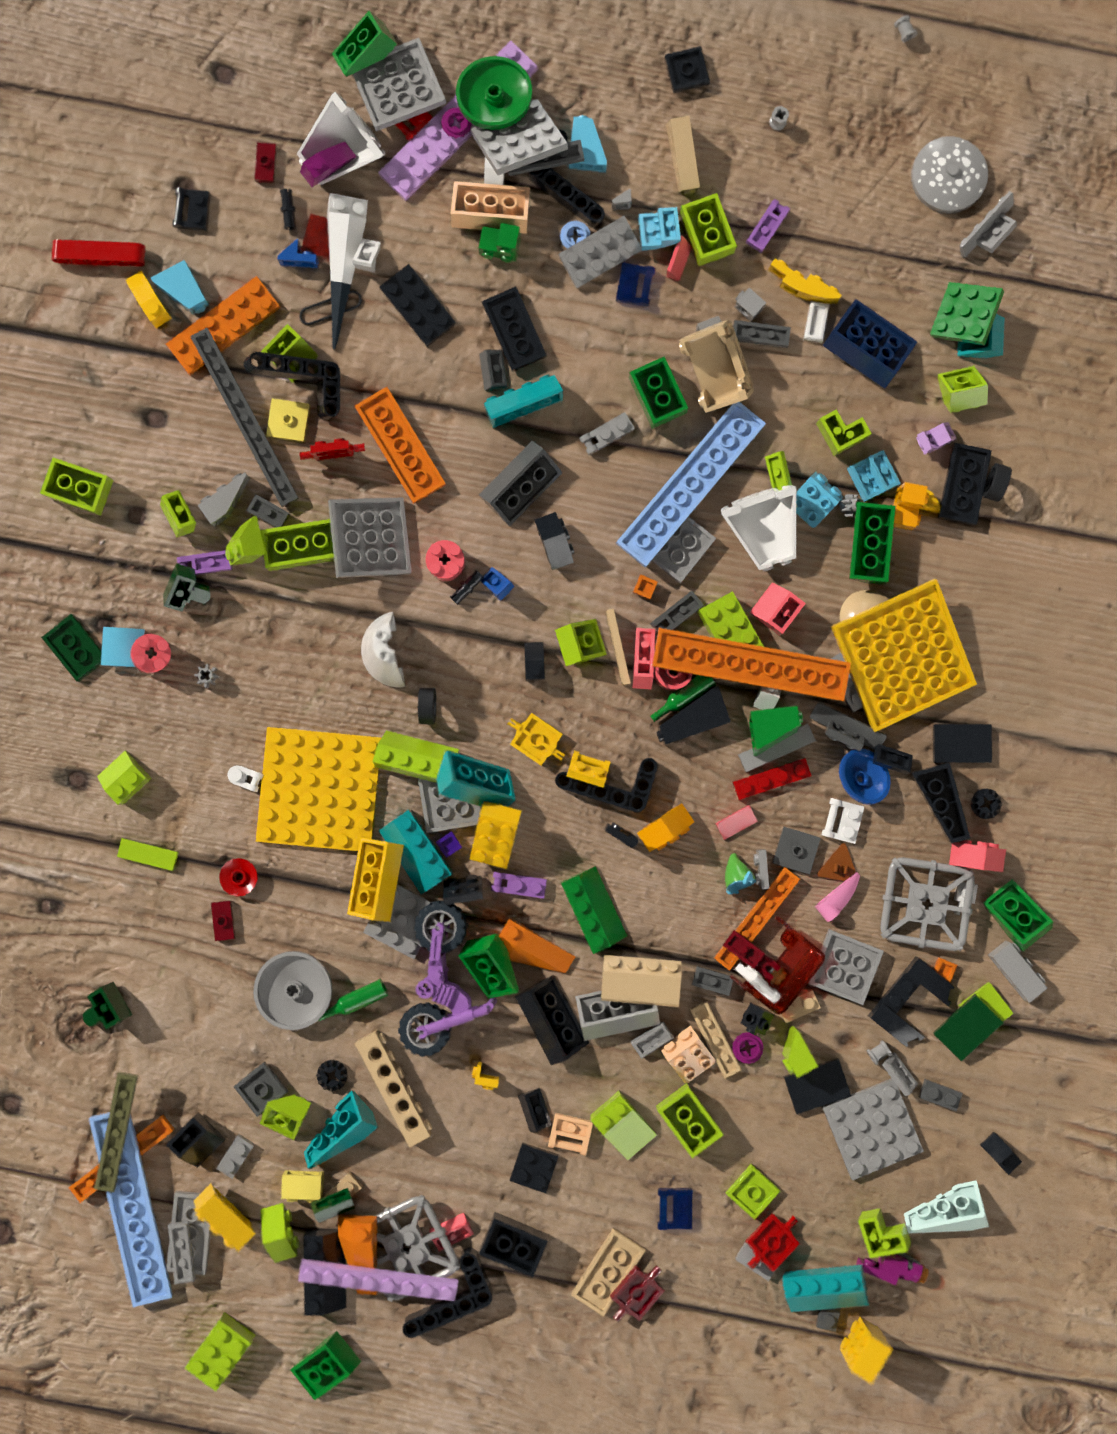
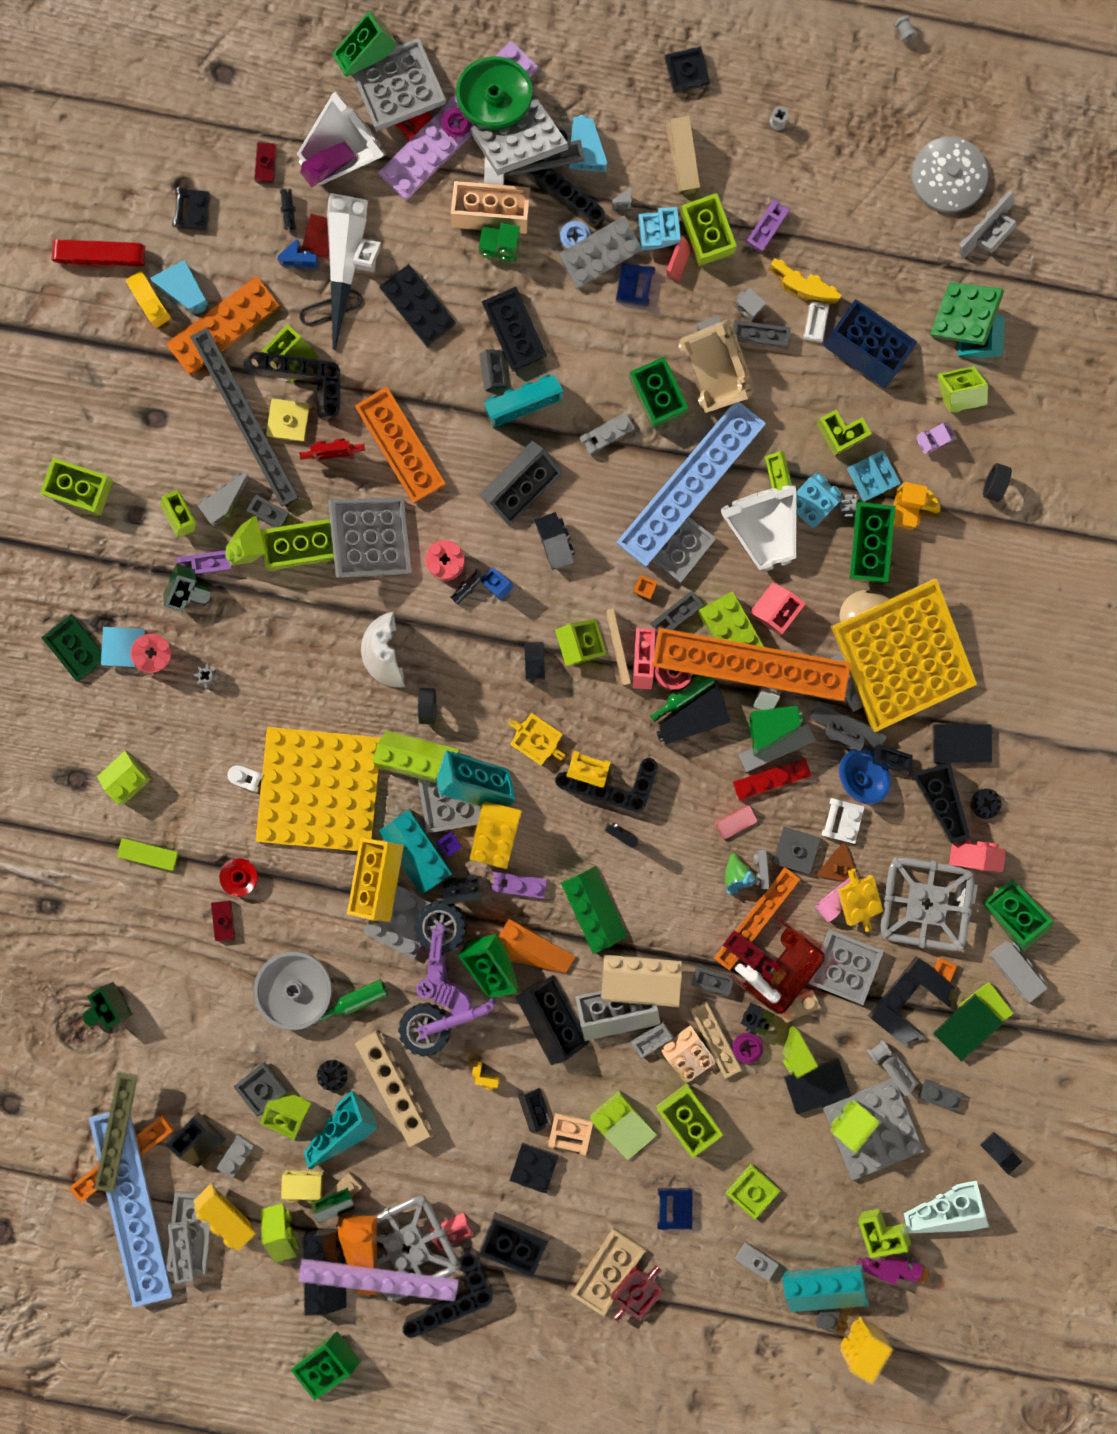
lime brick [185,1312,255,1391] -> none
light orange brick [637,803,694,852] -> none
red plate [745,1214,800,1272] -> none
black plate [938,443,992,526] -> none
none -> lime slope [830,1100,880,1153]
none -> yellow plate [837,869,883,932]

